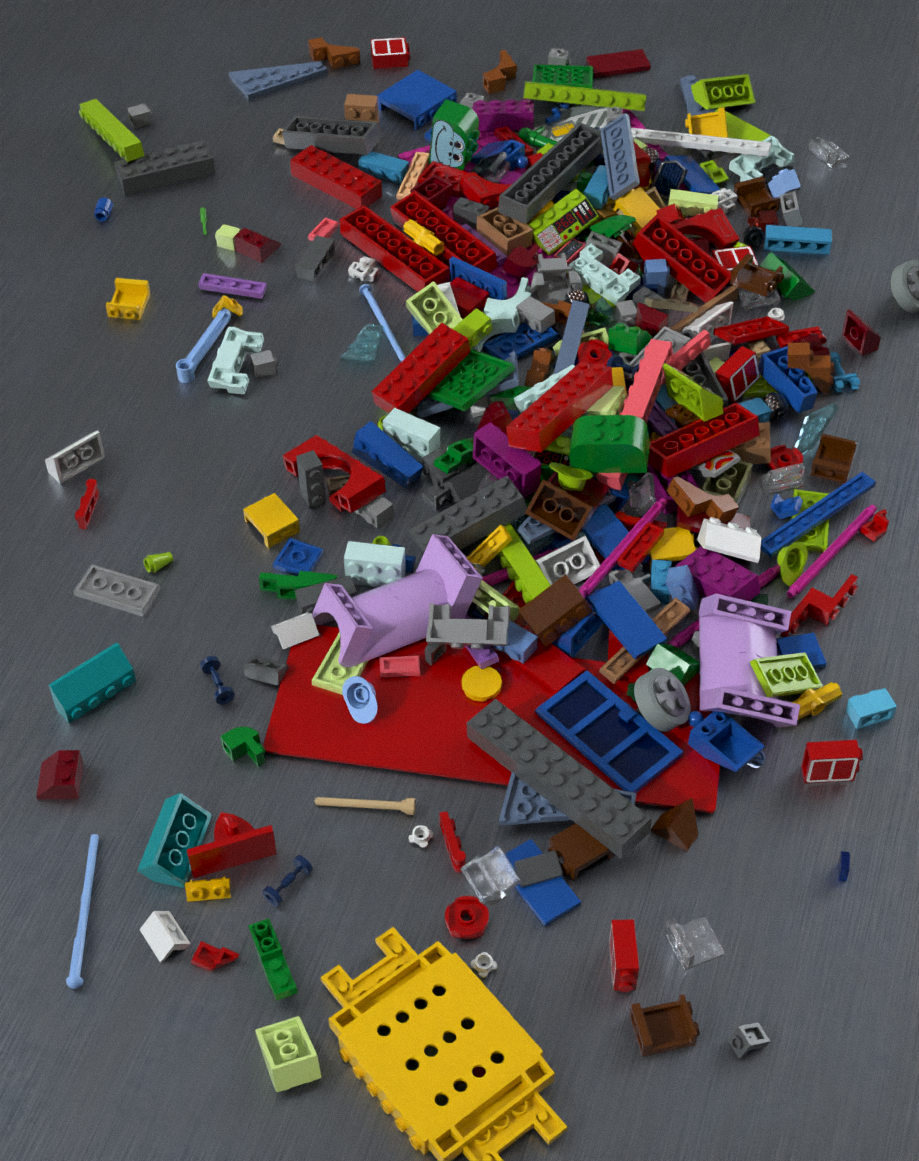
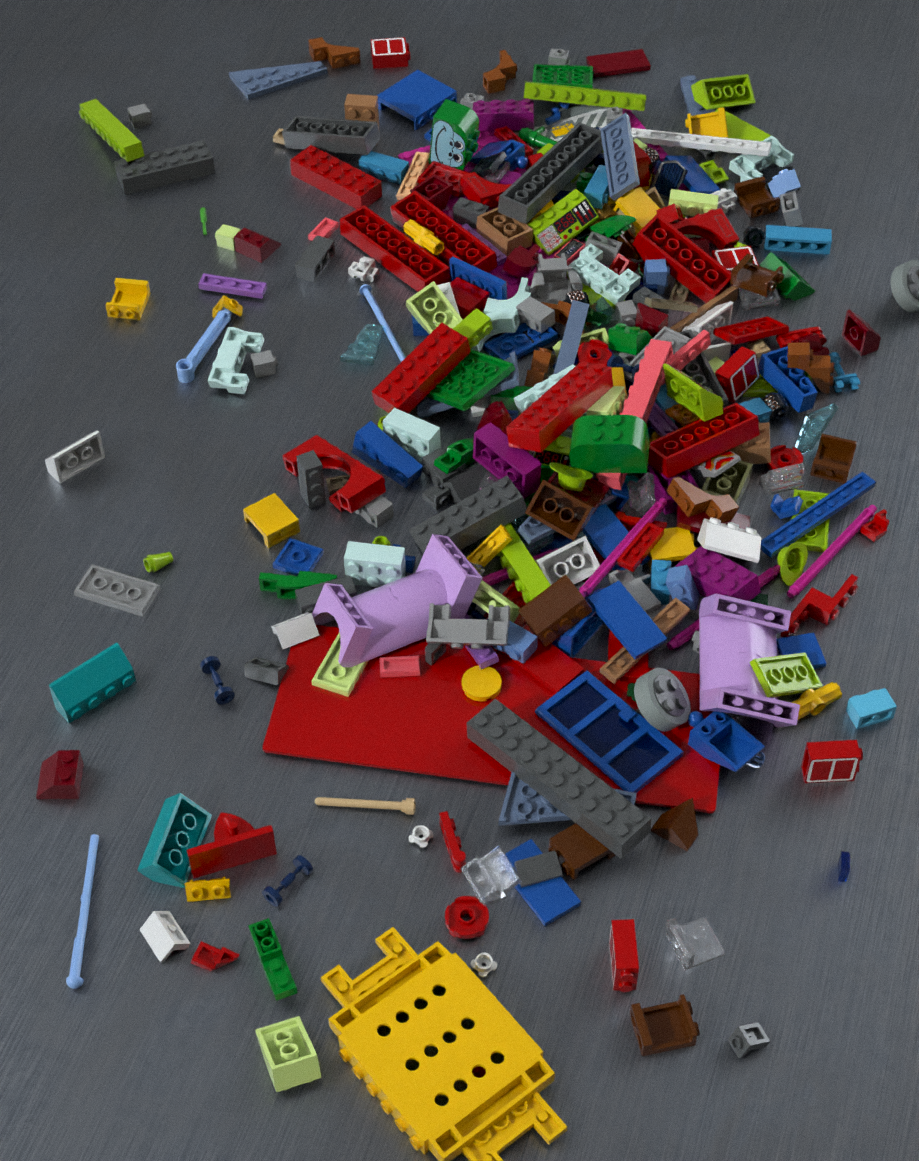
red plate [75,479,99,529] -> none
blue brick [94,198,113,221] -> none
green brick [220,727,266,767] -> none
light blue piece [342,676,378,724] -> none
slope [646,644,700,685] -> none
clear red brick [747,210,779,236] -> none
white plate [768,308,785,322] -> none
clear brick [808,137,850,169] -> none

